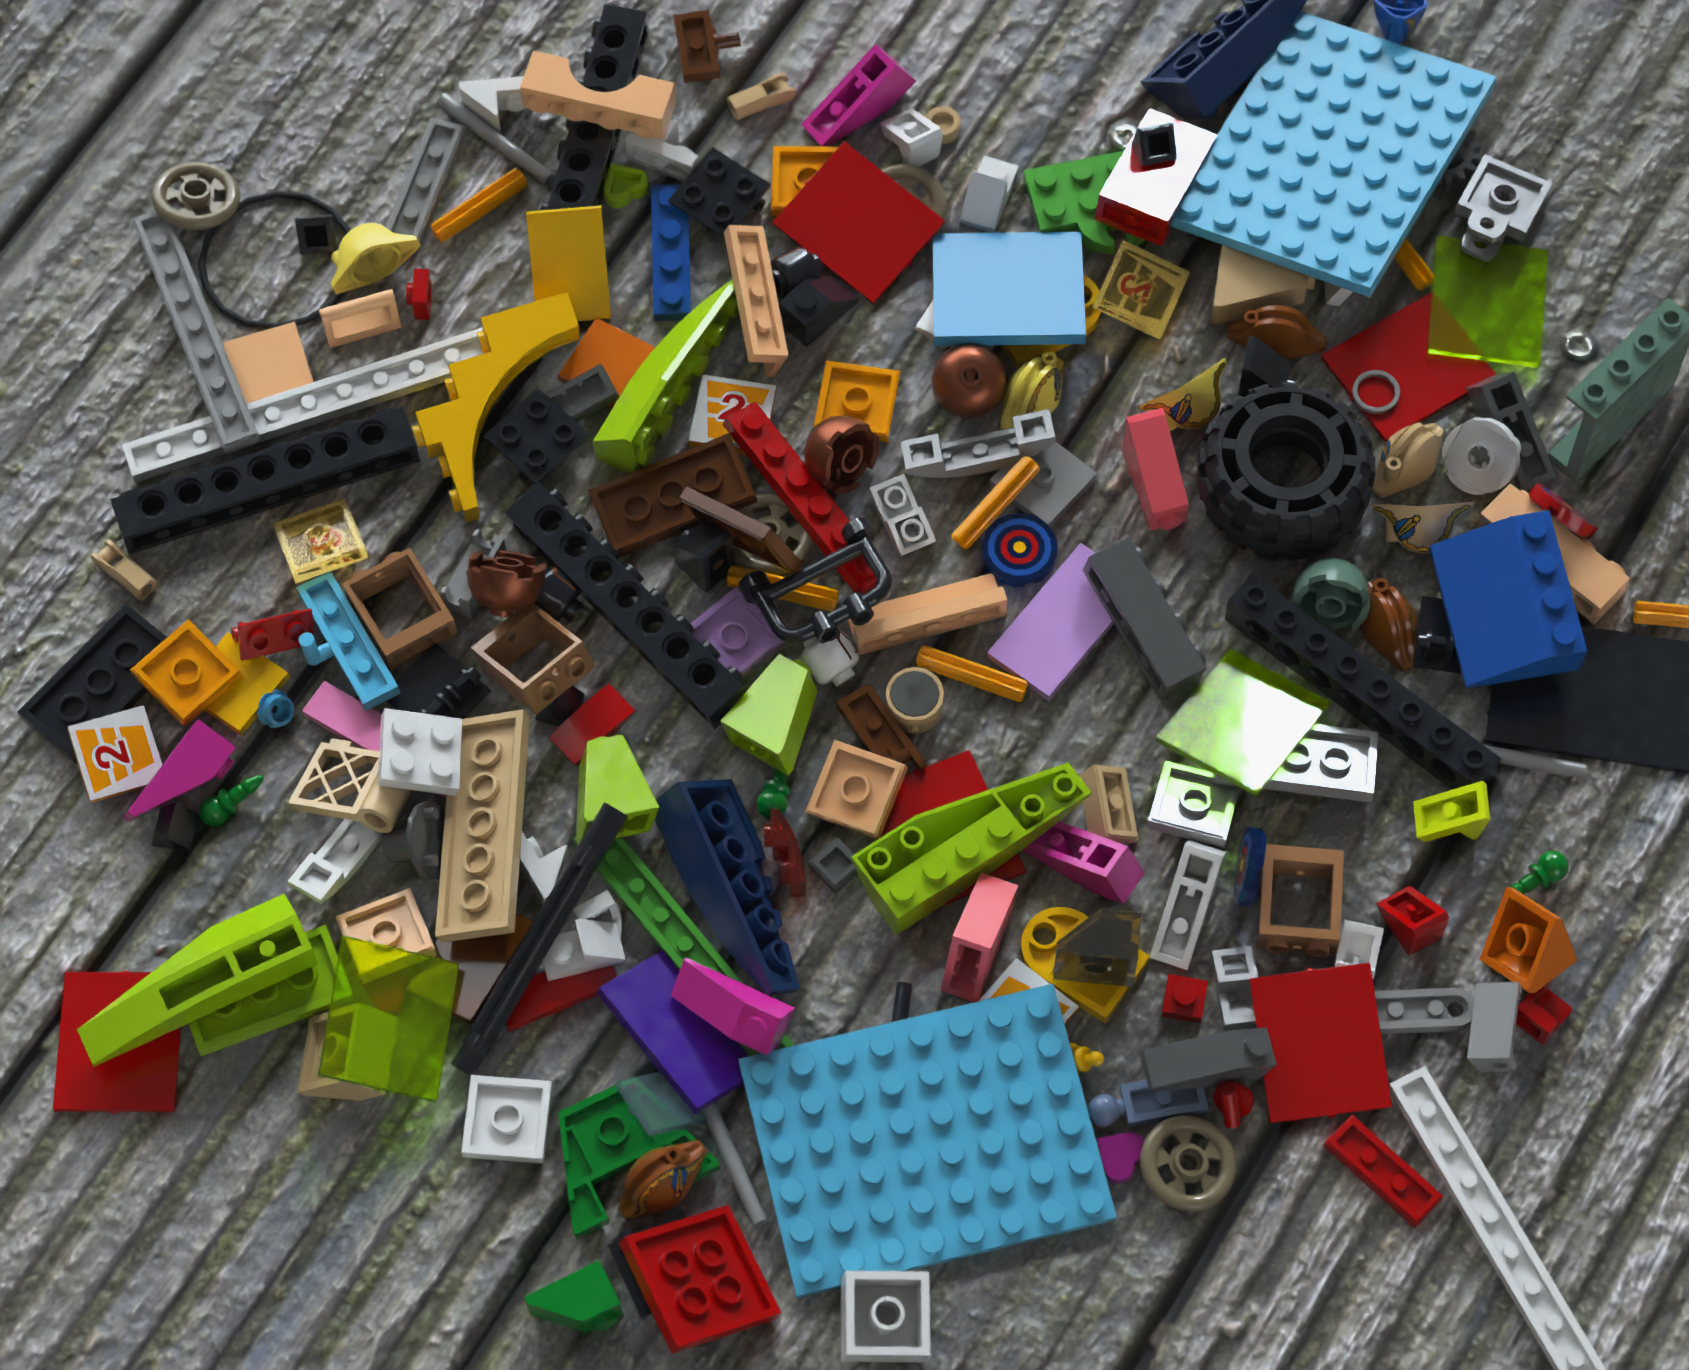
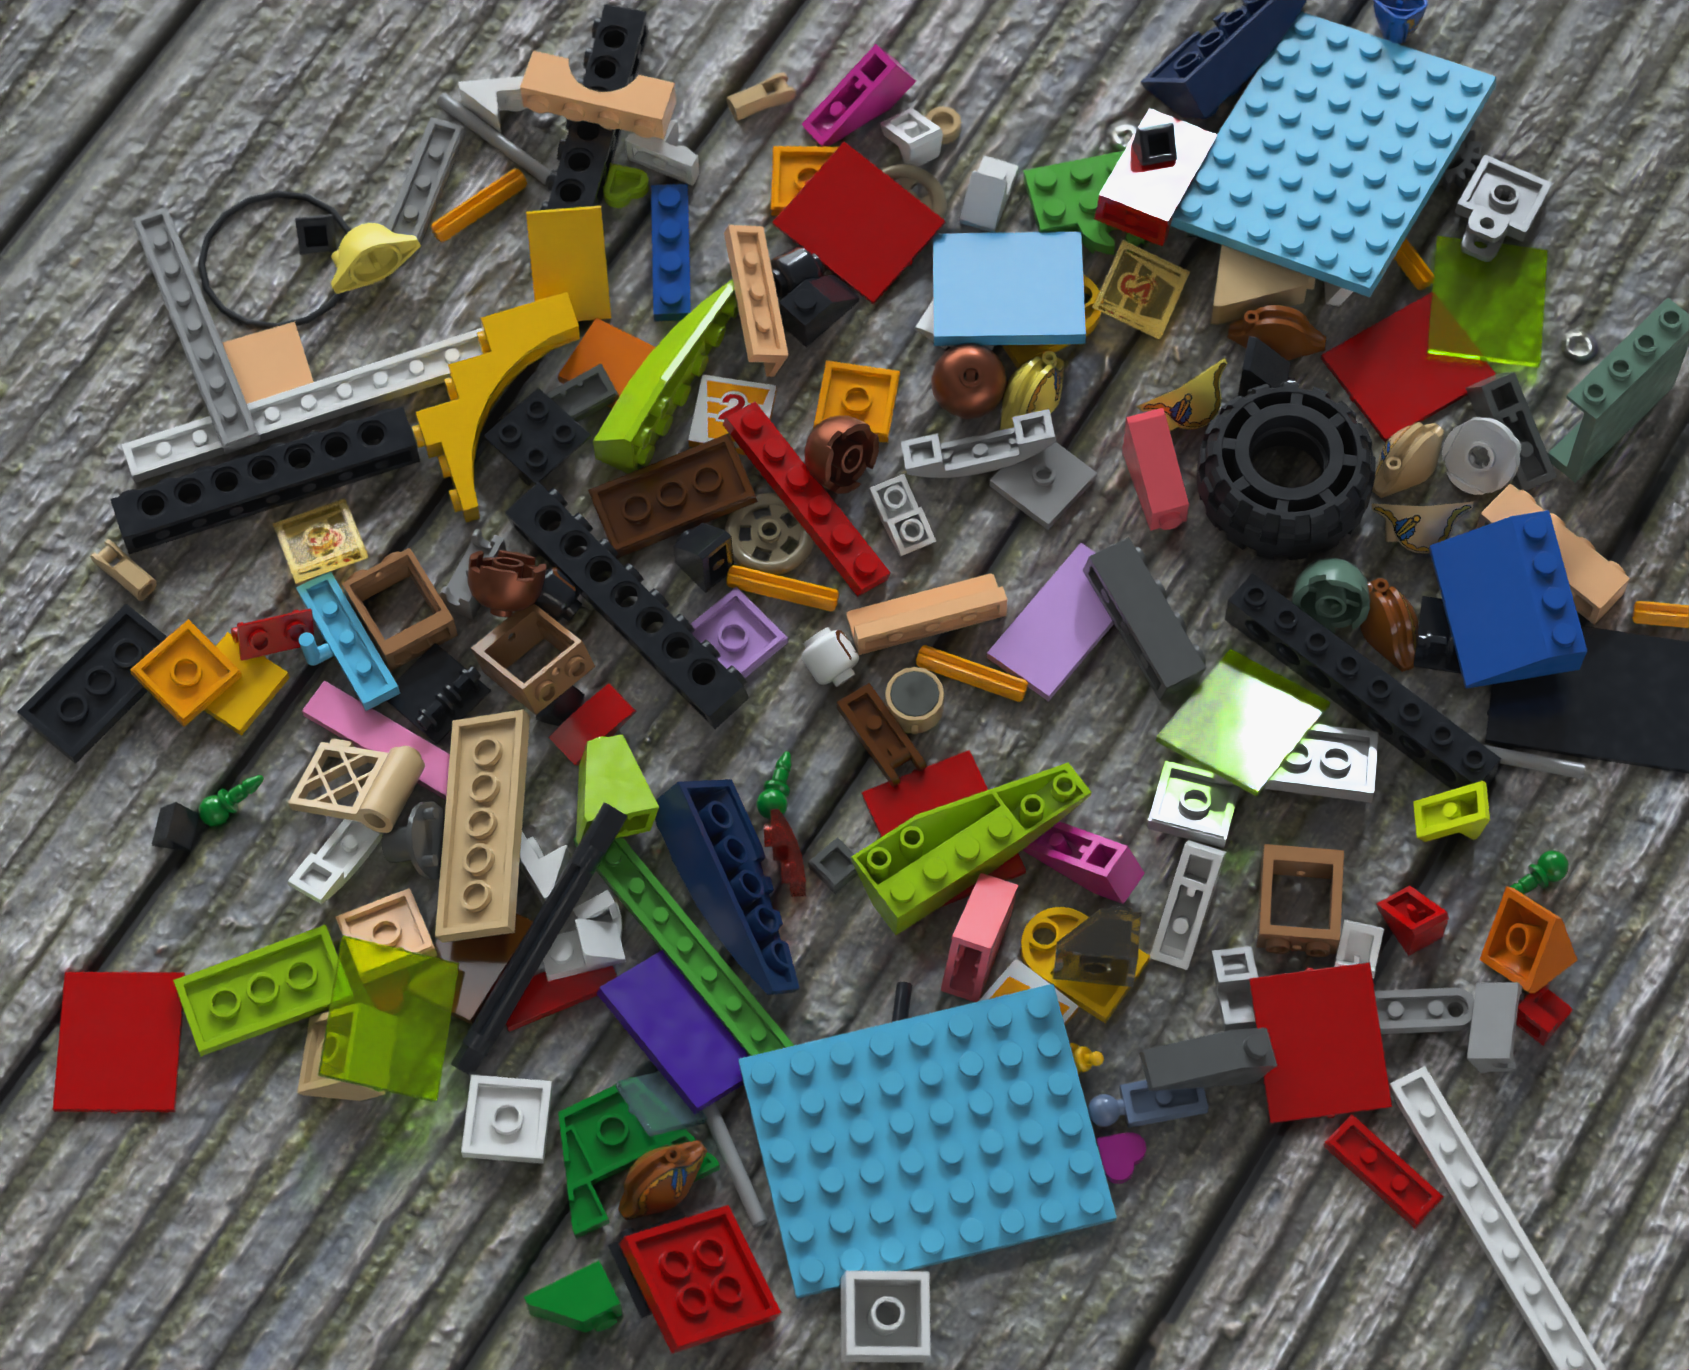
tile [67,705,162,803] -> none
lime wedge [77,894,317,1067] -> none
dark pink slope [122,719,236,823] -> none
dark tan plate [151,162,241,230] -> none
dark azure plate [257,690,294,728] -> none
light nougat tile [318,289,402,348] -> none
white plate [378,708,462,796] -> none
red plate [406,269,433,320] -> none
black hinge [668,147,771,239] -> none
dark pink slope [670,958,795,1055] -> none
reddish brown plate [673,10,741,83] -> none
reddish brown tile [679,487,803,574] -> none
lime slope [720,654,818,776] -> none
black bar [738,518,893,644] -> none
light nougat tile [805,740,908,840] -> none
light orange axle [951,456,1040,549] -> none
clear blue tile [981,513,1058,587] -> none
tan slope [1079,764,1139,844] -> none
dark tan plate [1140,1115,1236,1212] -> none
red plate [1161,974,1208,1023] -> none
red plate [1213,1081,1254,1129] -> none
clear blue tile [1233,826,1266,906] -> none
light grey piece [1352,370,1400,414] -> none
red tile [1529,483,1598,539] -> none

